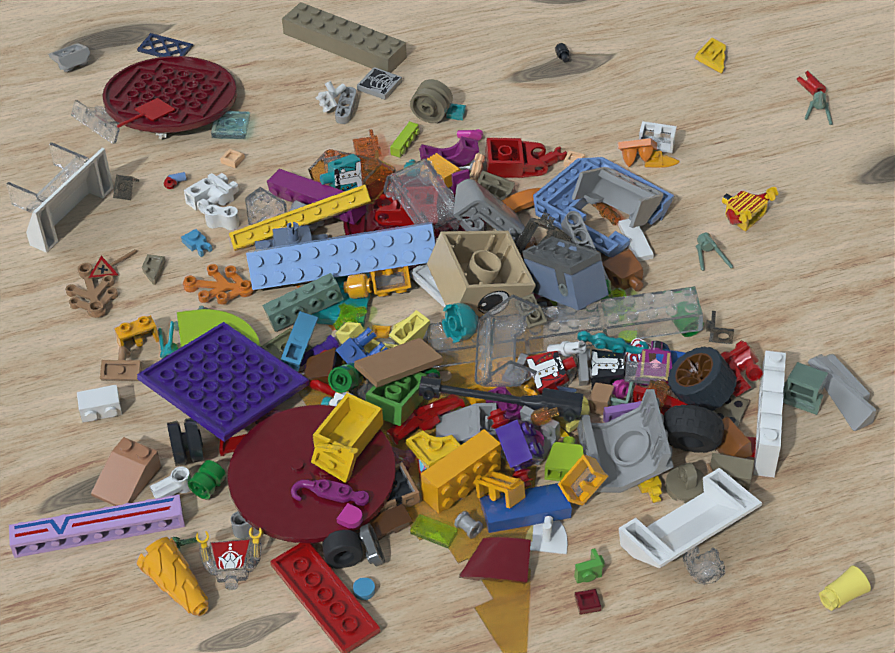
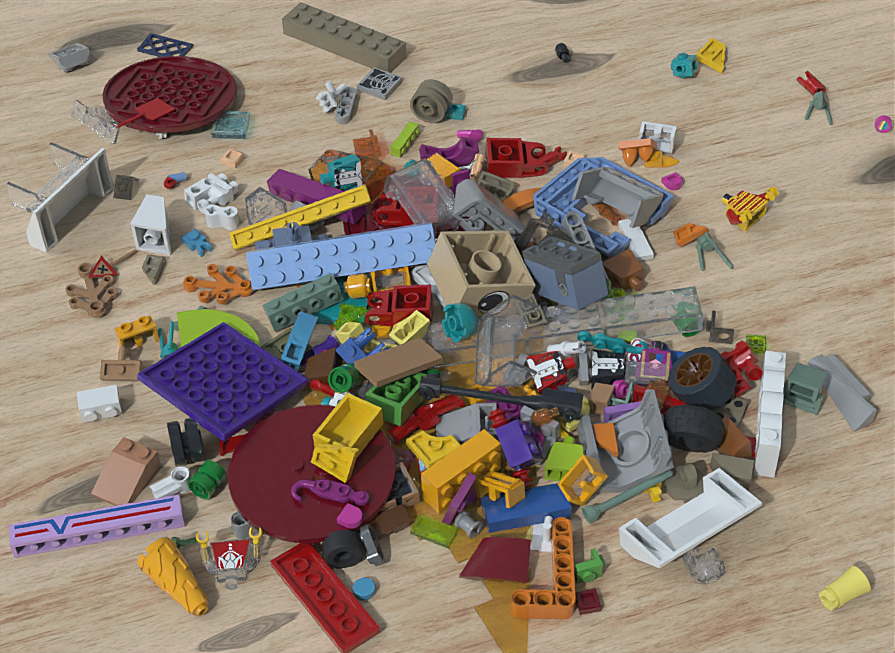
none -> white slope [130,194,172,255]
none -> red brick [365,284,434,328]
none -> magenta plate [441,472,478,527]
none -> orange beam [510,517,576,619]
none -> sand green piece [582,469,673,524]
none -> orange tile [593,423,618,457]
none -> dark pink tile [661,172,683,190]
none -> teal brick [671,53,698,78]
none -> orange tile [673,223,709,247]
none -> clear neon green tile [746,334,766,354]
none -> dark pink tile [875,115,892,133]

